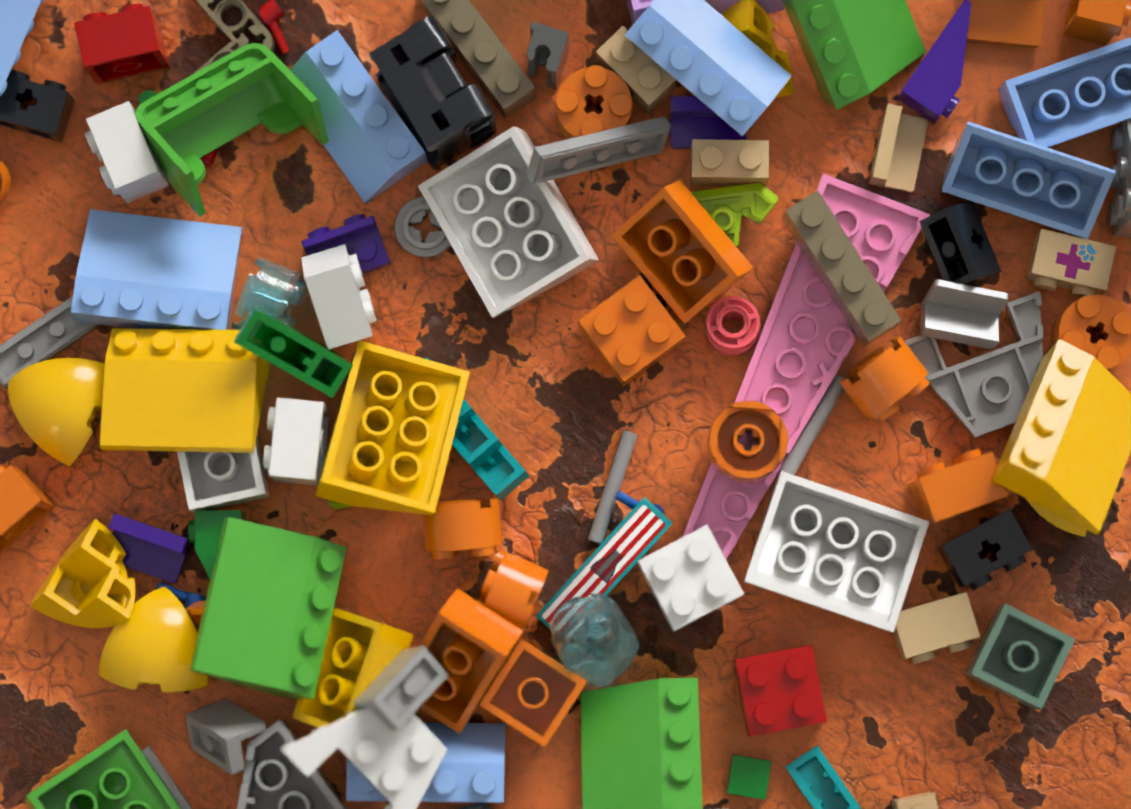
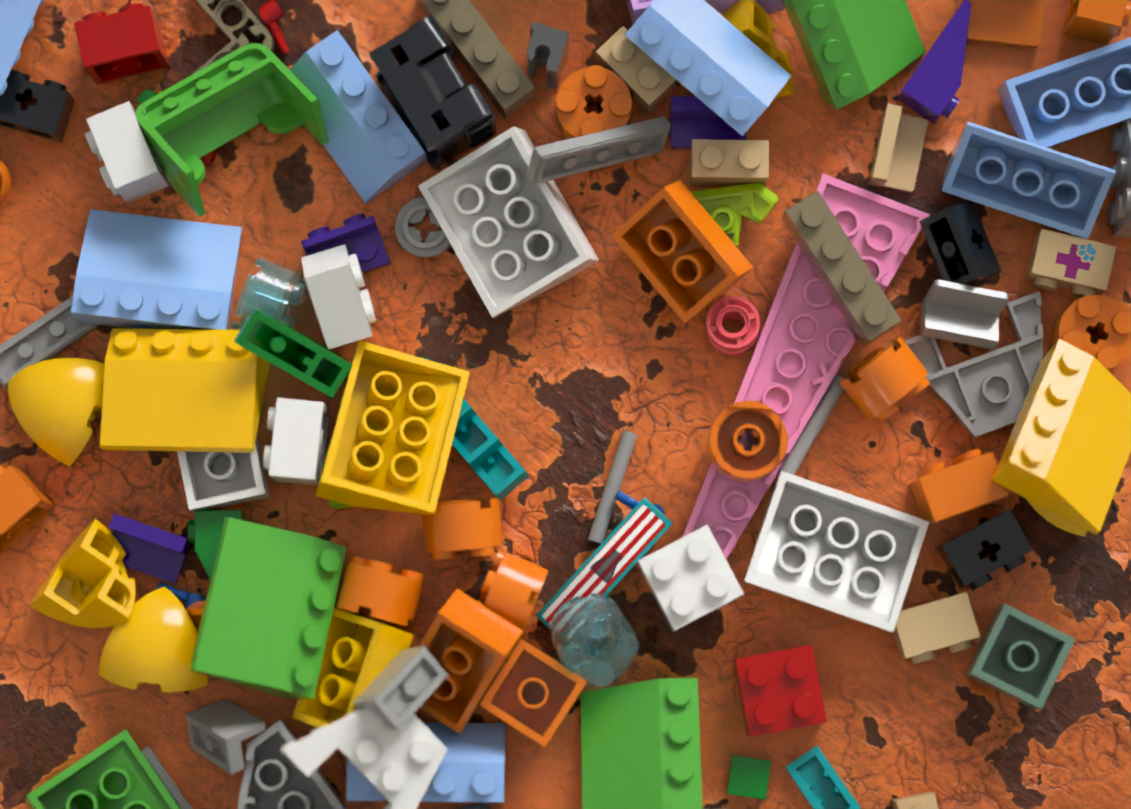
orange brick [578,275,686,387] -> none
none -> orange brick [336,555,425,628]

